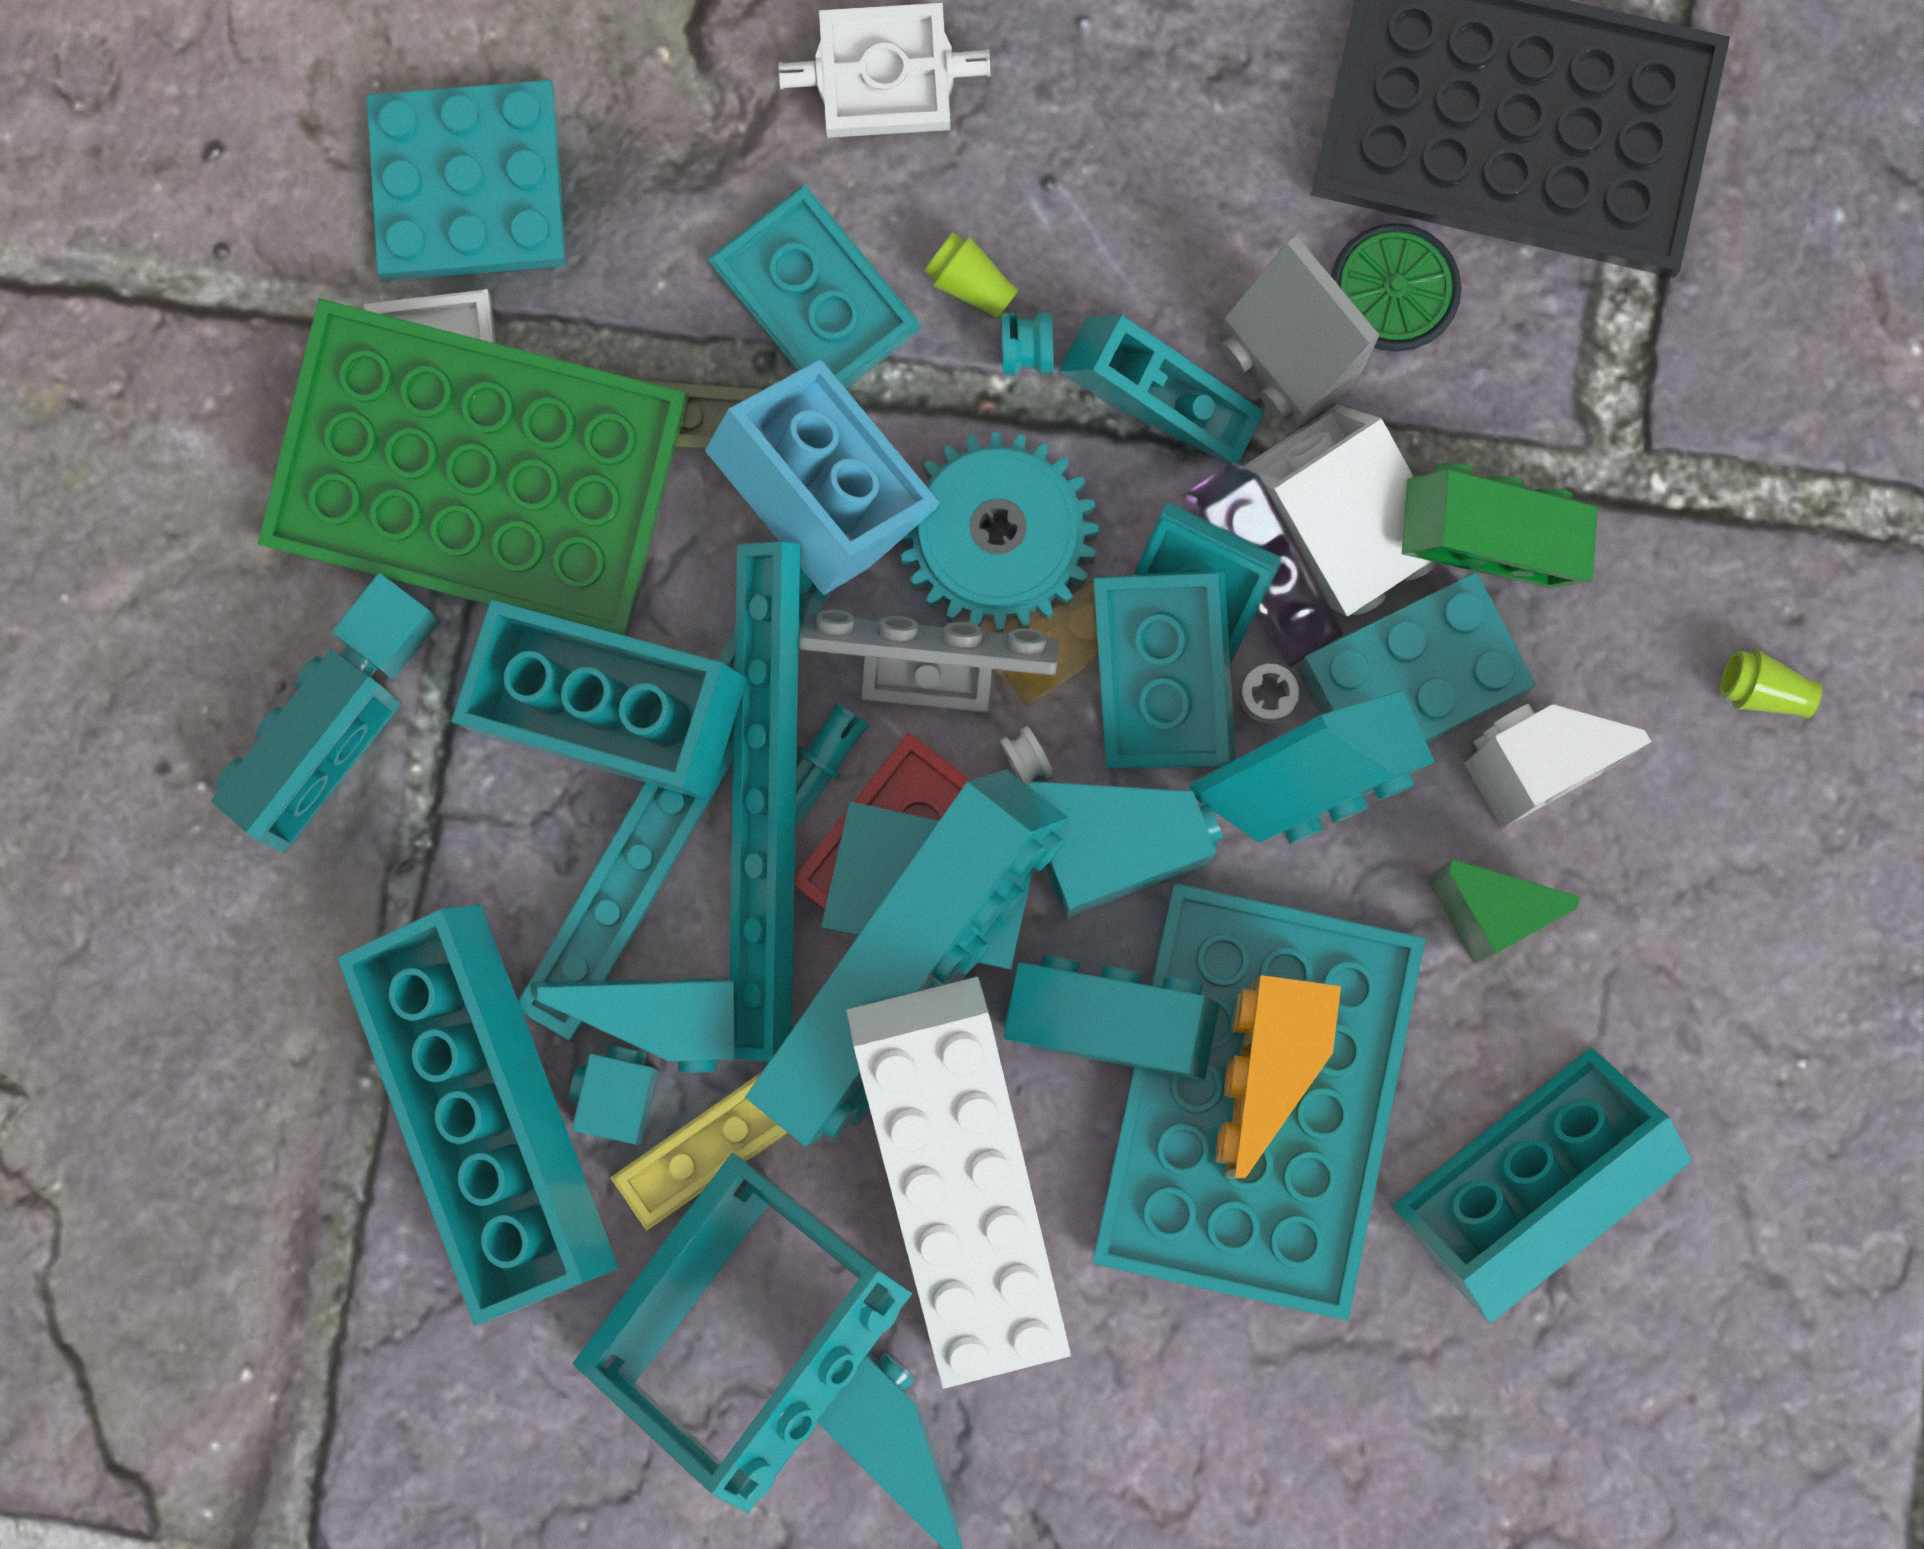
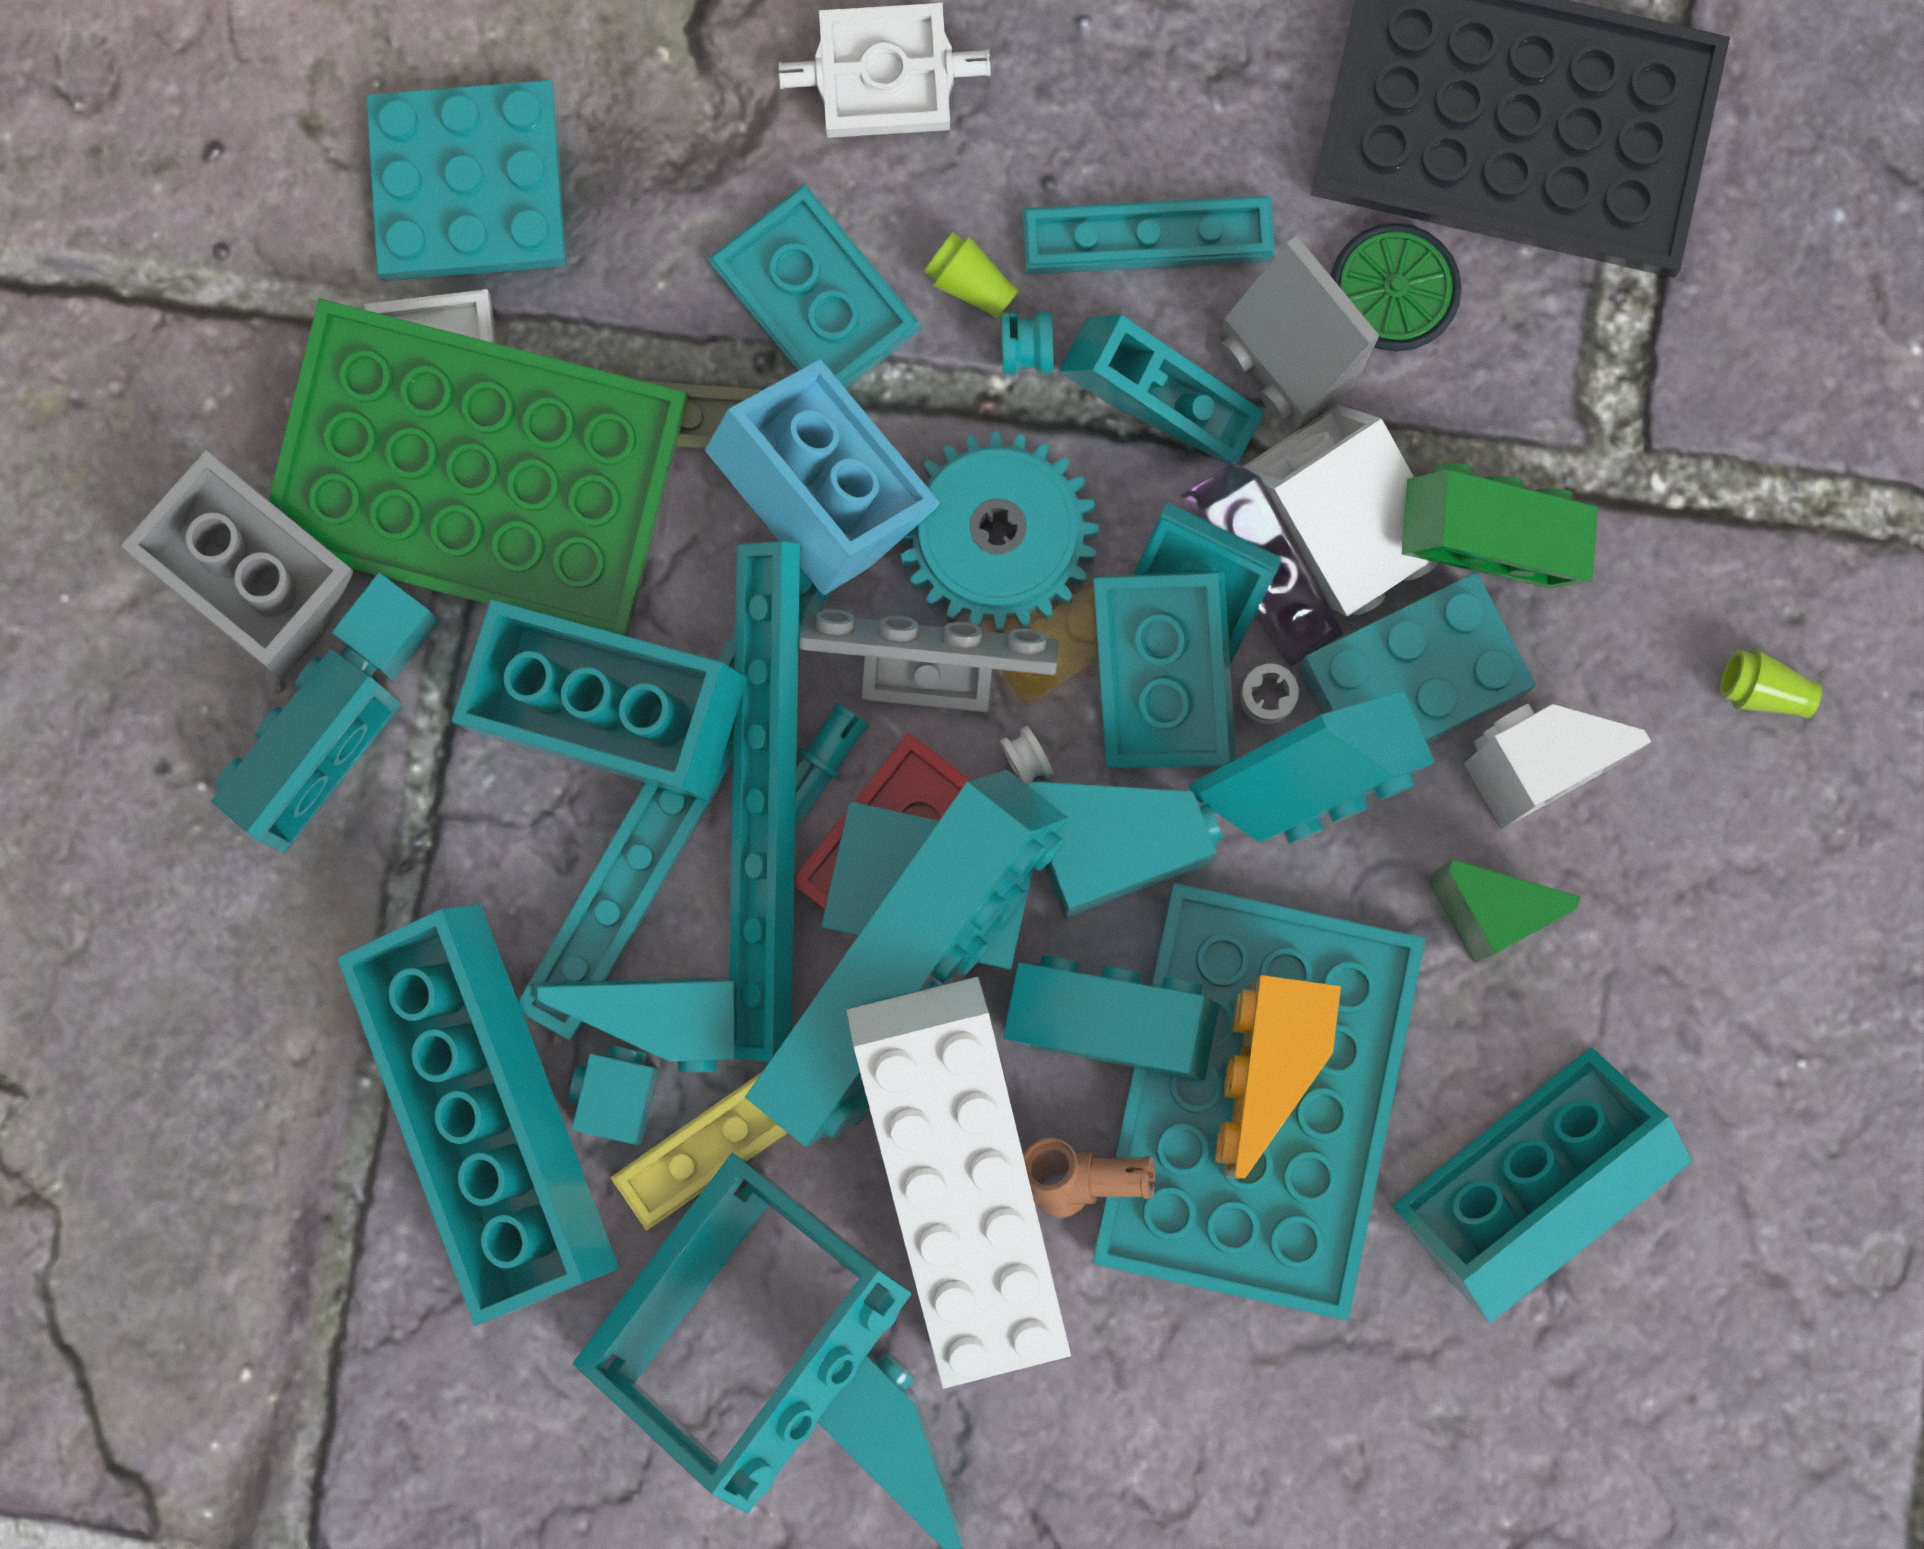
none -> light grey slope [120,450,353,681]
none -> teal tile [1022,195,1275,275]
none -> nougat pin [1022,1137,1155,1218]

